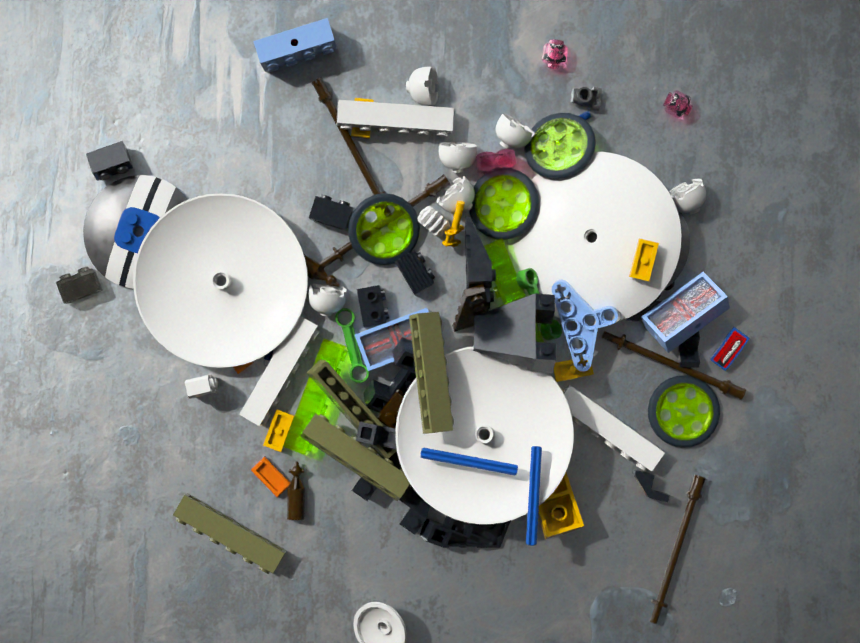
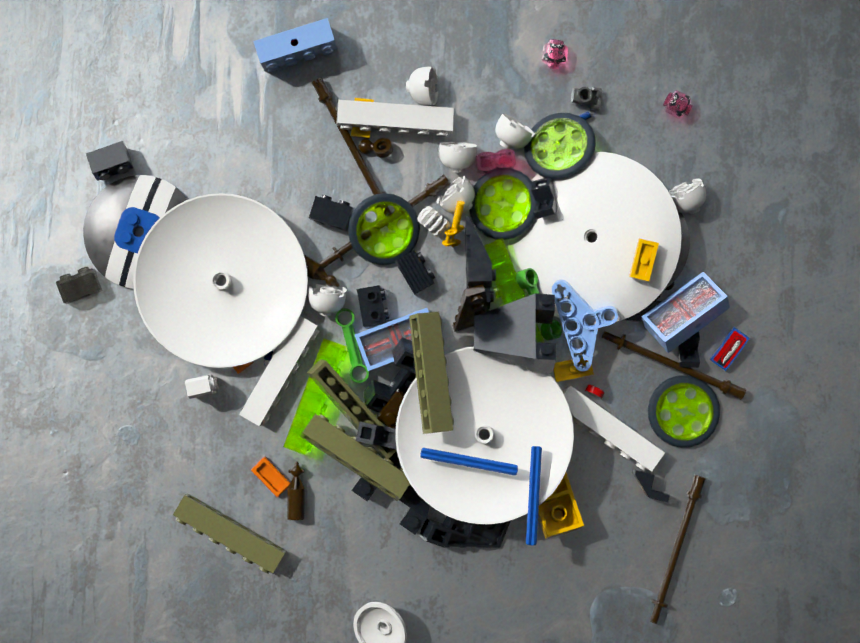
yellow plate [263,409,295,452] -> none
none -> dark brown plate [358,138,393,158]
none -> black slope [531,177,557,219]
none -> red tile [585,384,605,399]

